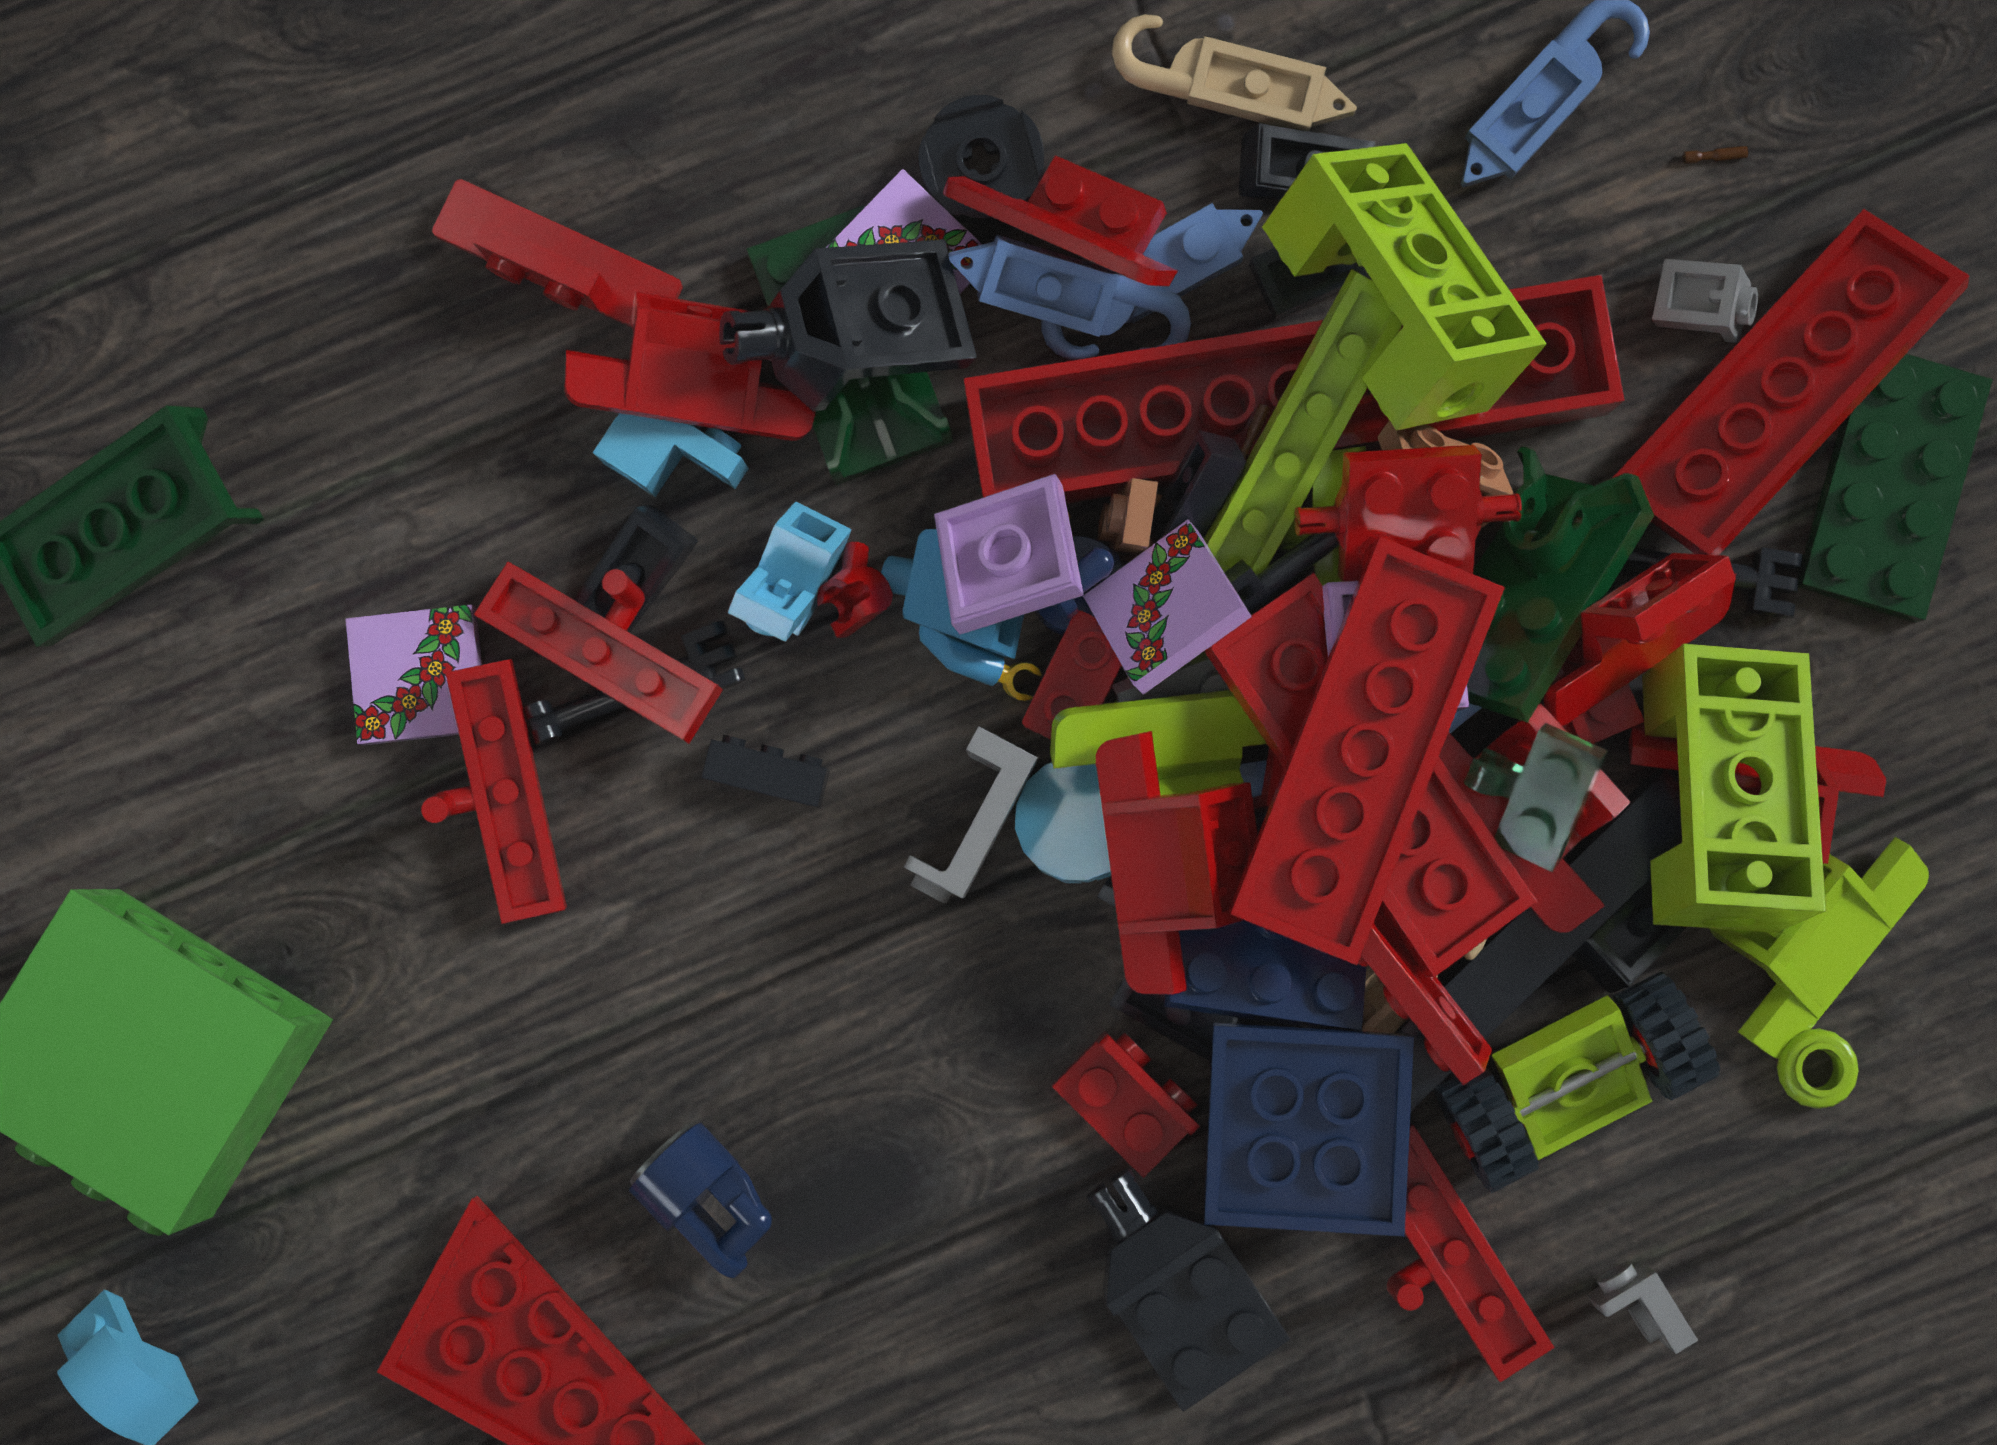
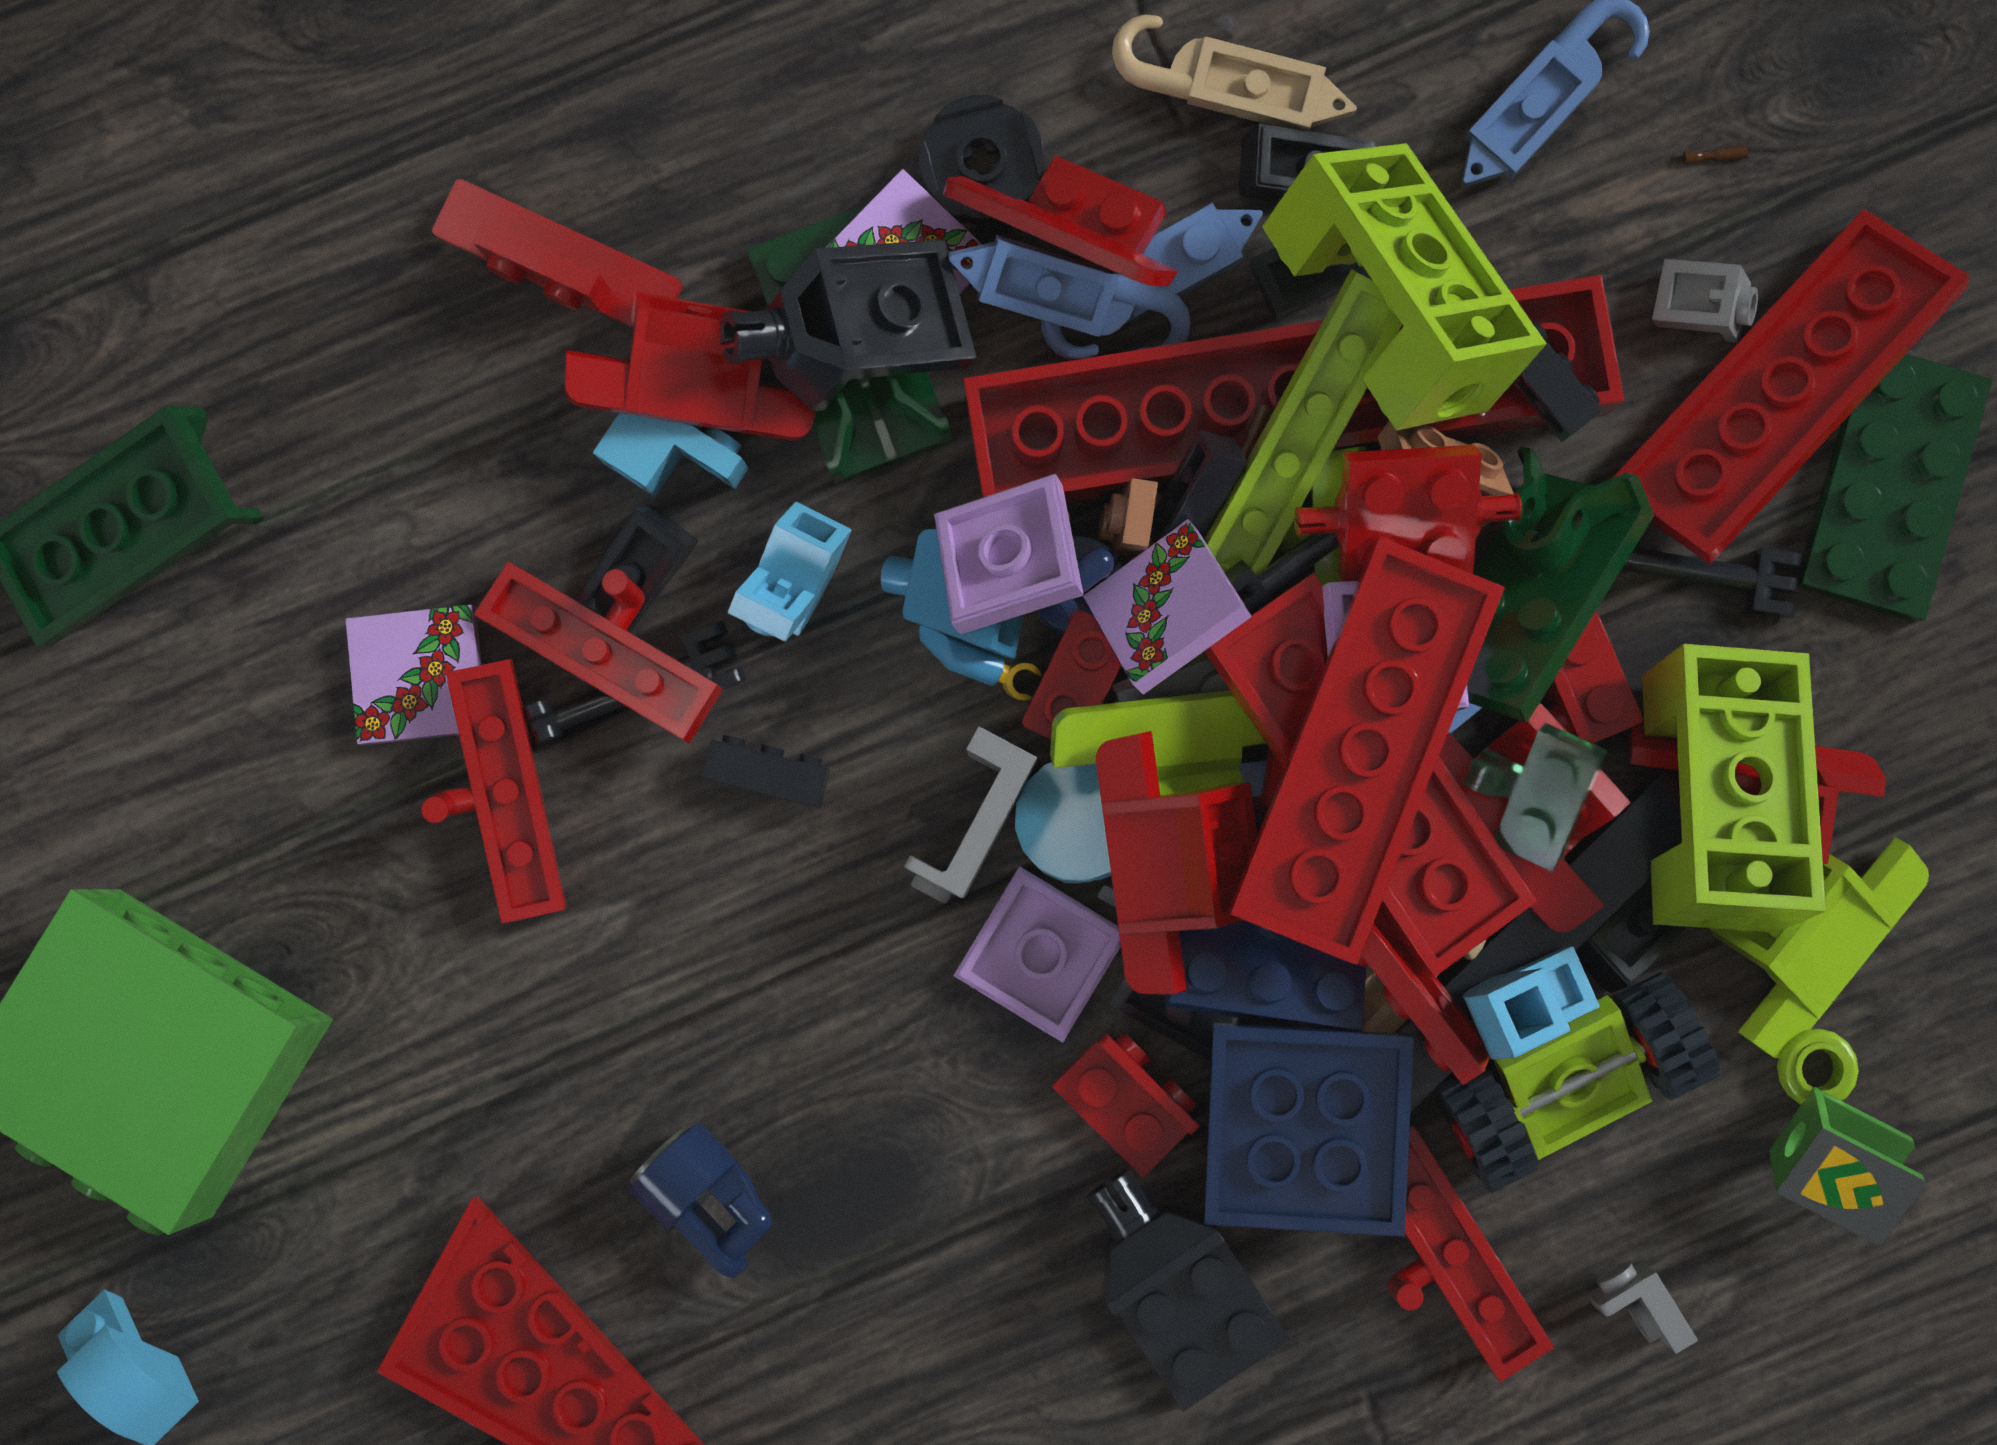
red piece [817,542,893,638] -> none
red plate [1544,553,1736,726] -> none
none -> lavender tile [953,866,1121,1043]
none -> medium azure brick [1463,946,1600,1059]
none -> black piece [1513,320,1603,442]
none -> piece [1769,1087,1925,1245]

